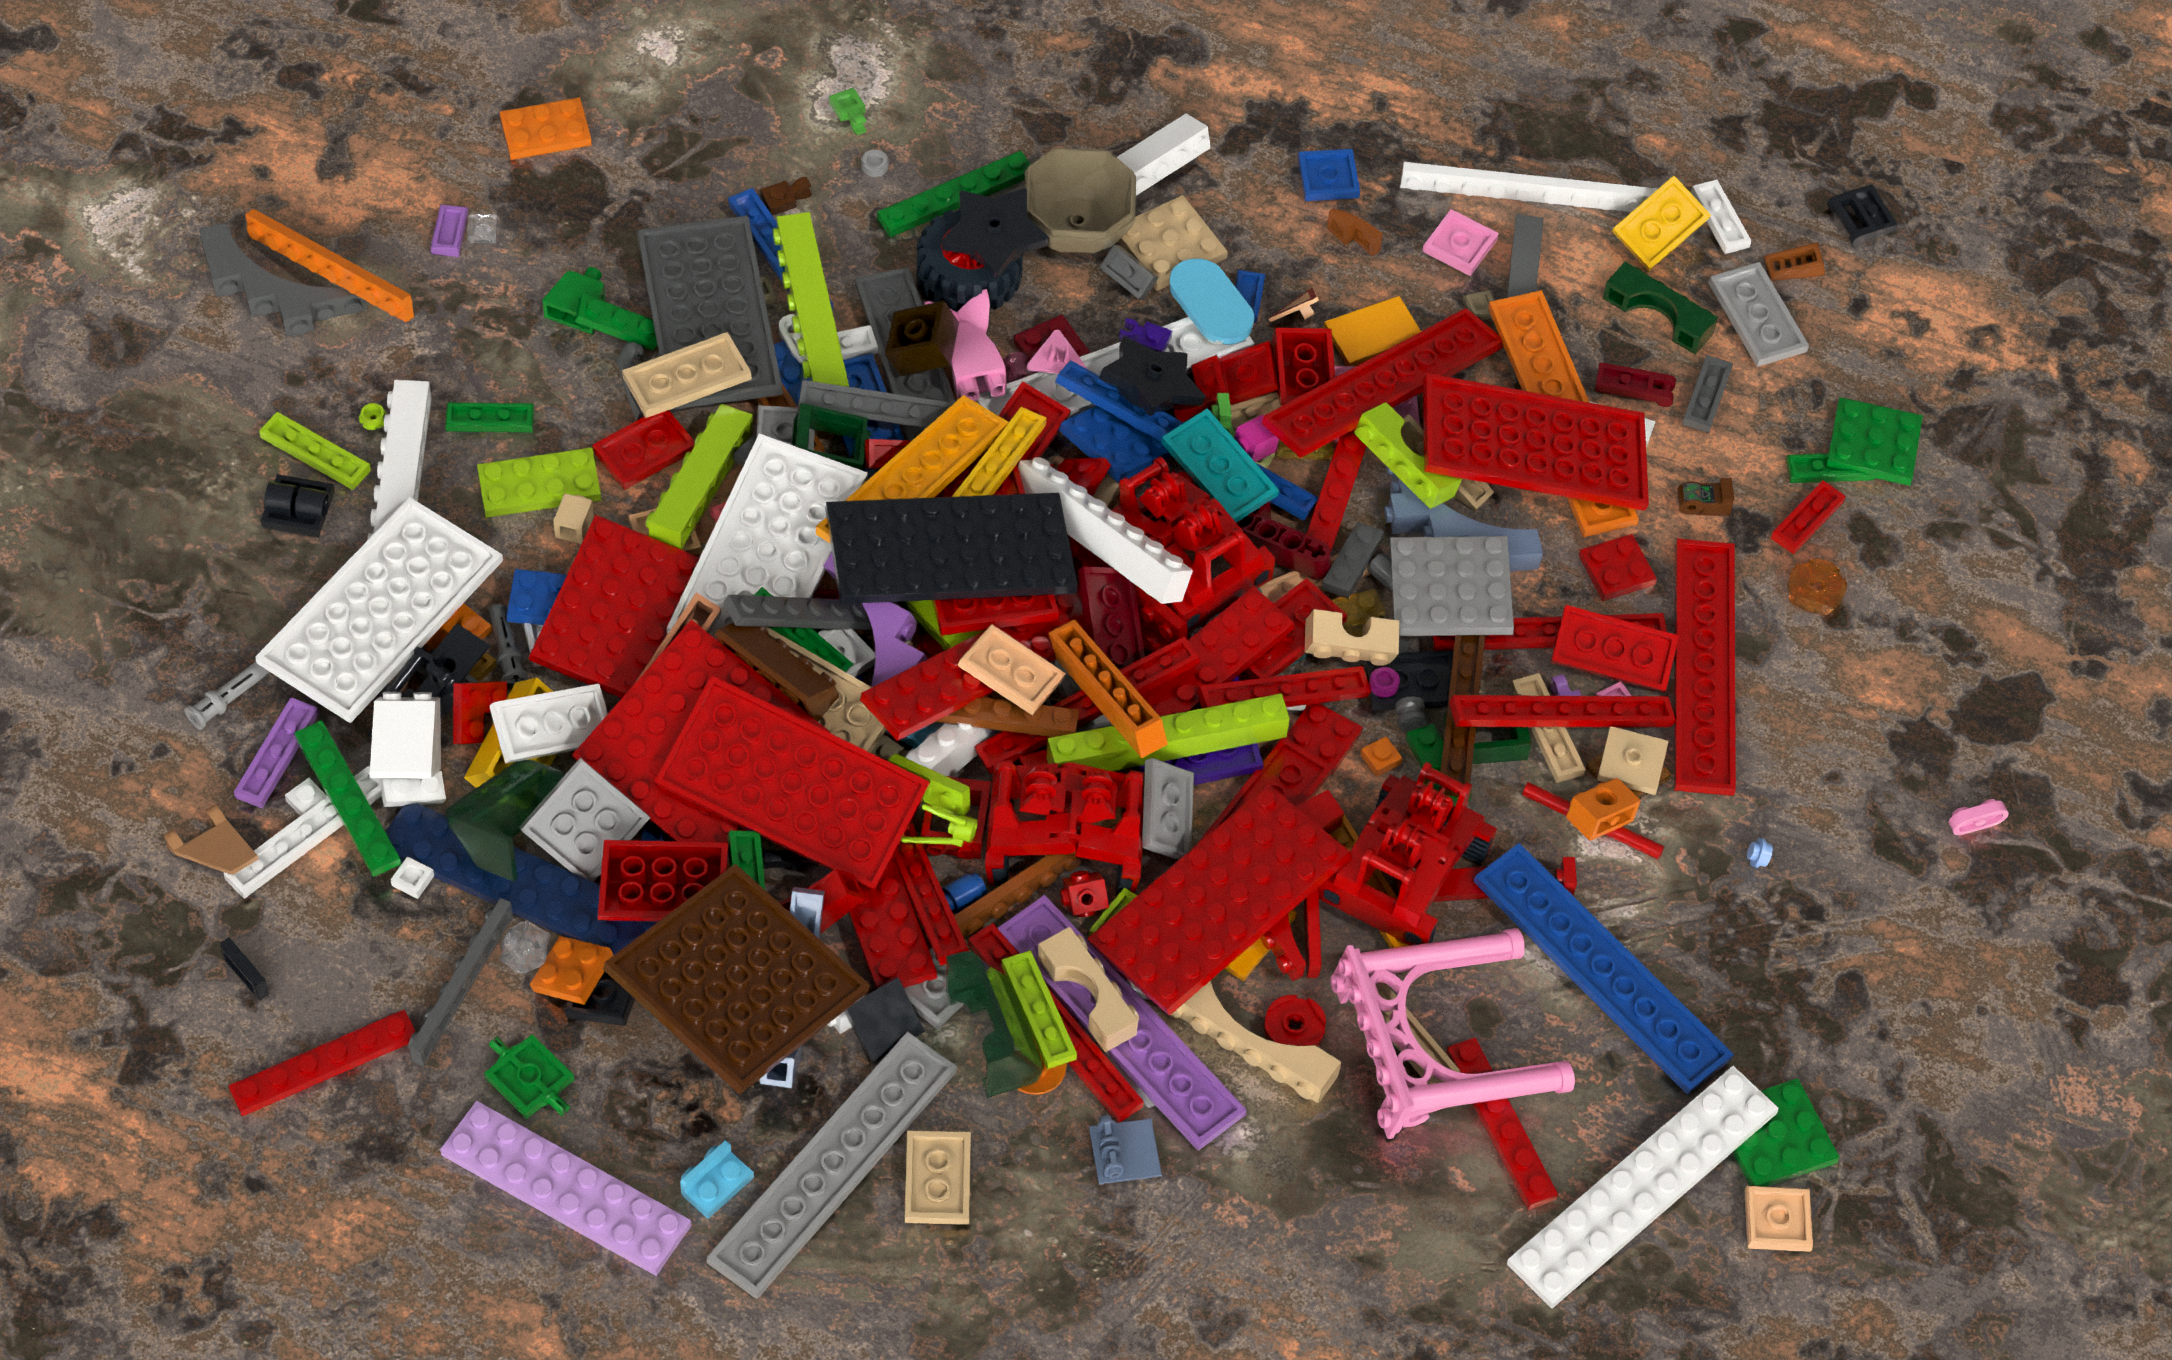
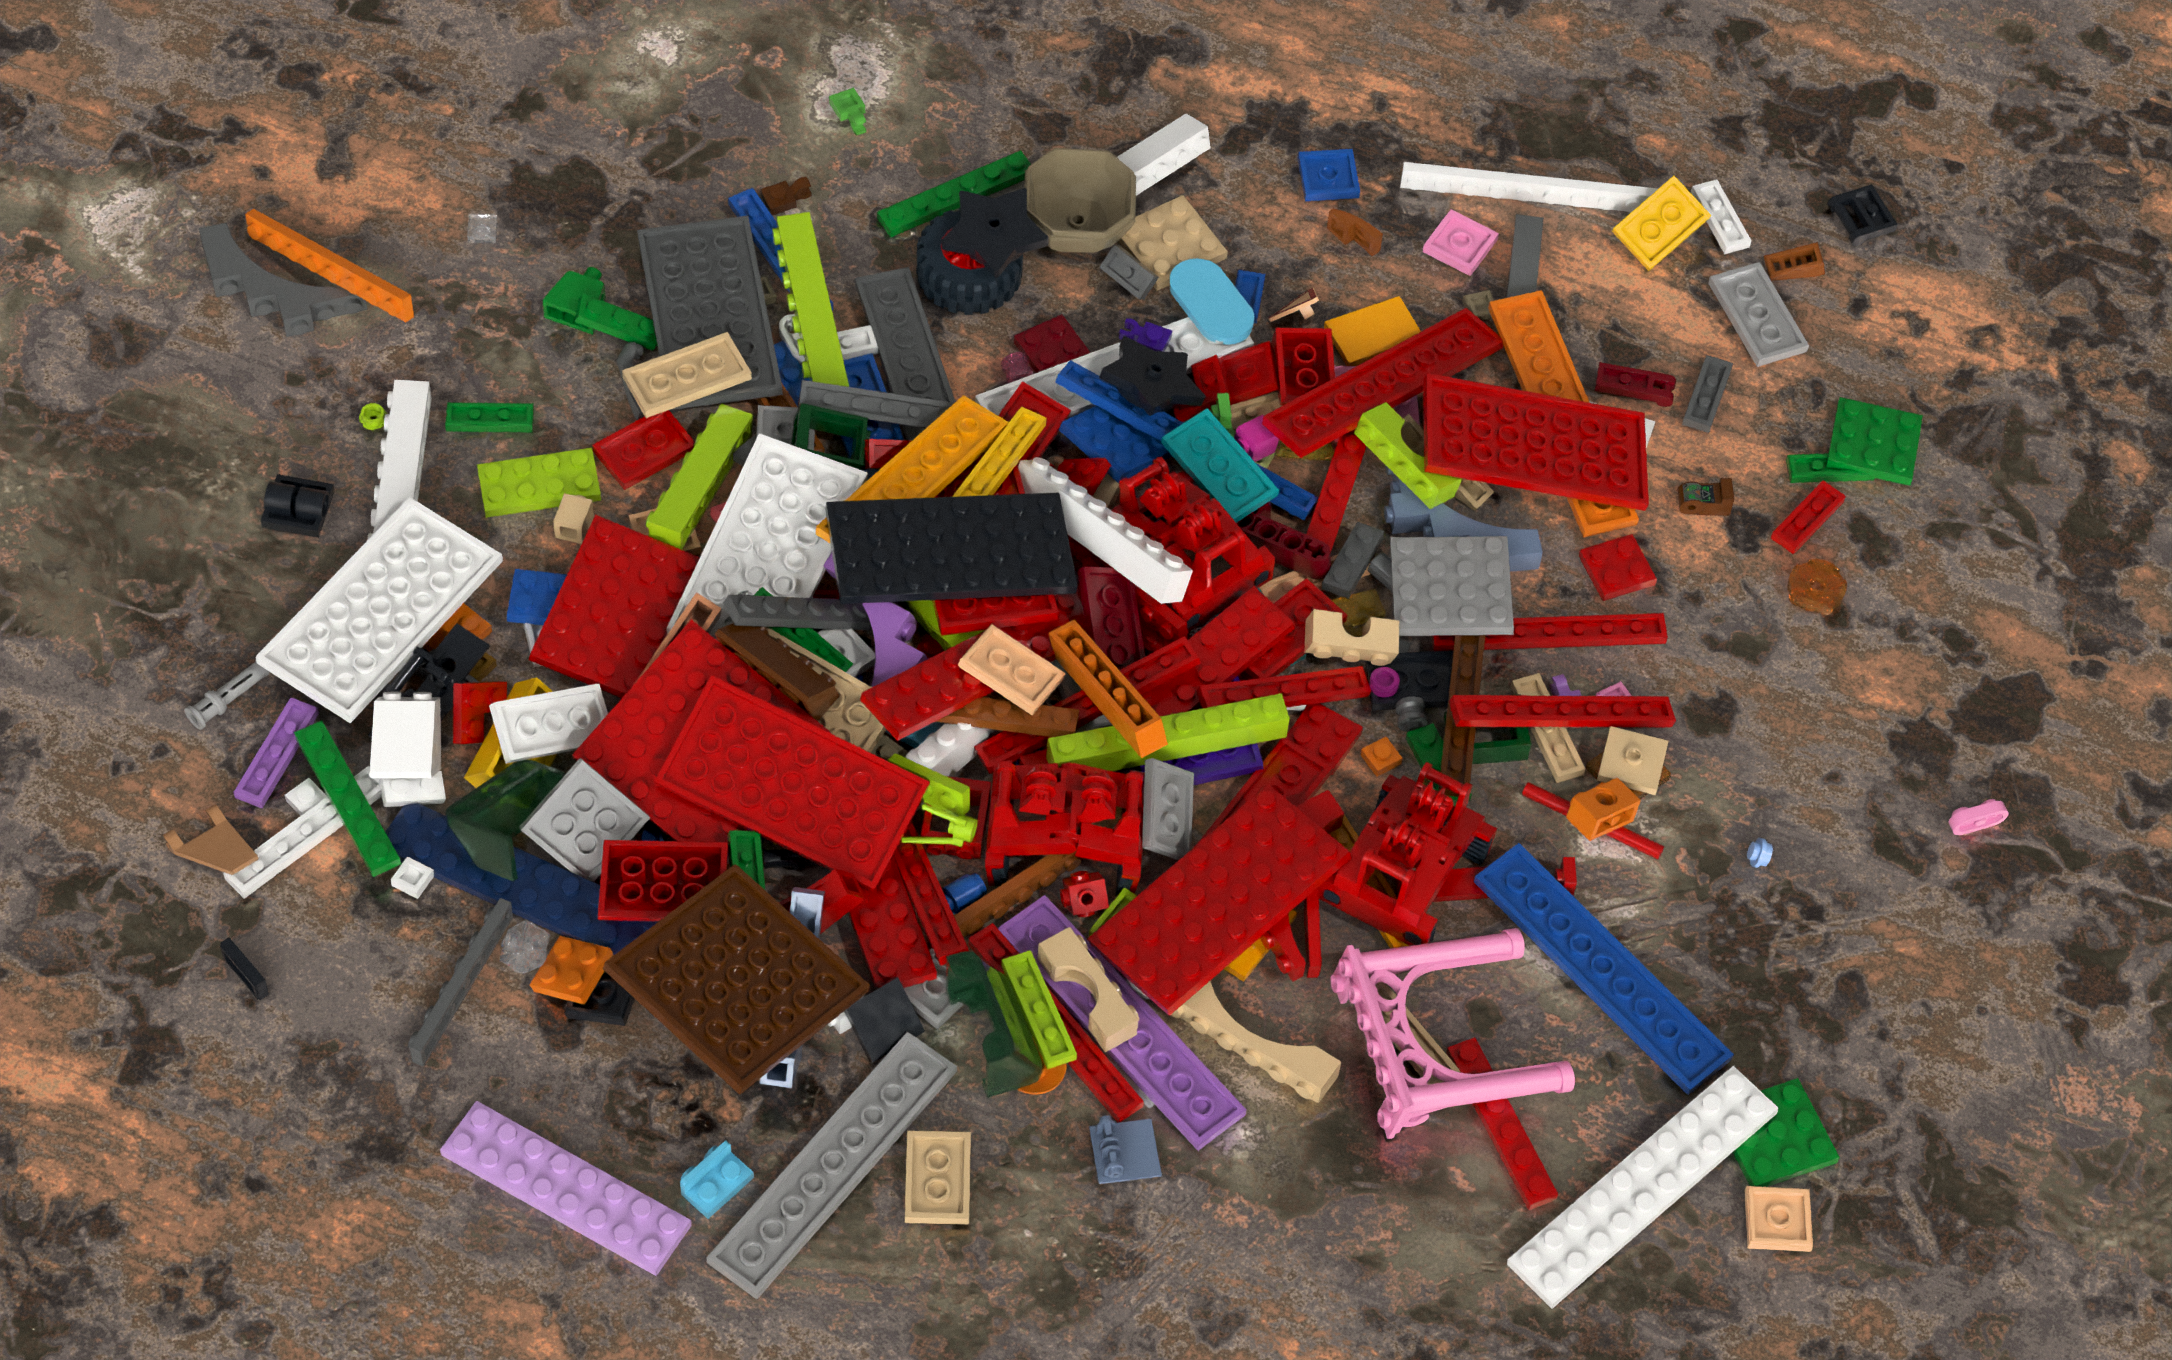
red plate [228,1009,415,1117] -> none
lime plate [259,412,371,490] -> none
medium lavender tile [431,205,469,257] -> none
green plate [484,1034,575,1120] -> none
dark grey pin [488,604,528,688] -> none
orange plate [499,97,592,160] -> none
light grey tile [861,150,889,177] -> none
dark brown brick [885,301,959,376] -> none
bright pink hips [925,289,1007,402] -> none
bright pink piece [1027,330,1087,374] -> none
red plate [1264,995,1326,1047] -> none
red plate [1550,605,1679,694] -> none
dark green arch [1603,261,1718,355] -> none
red plate [1674,538,1736,796] -> none

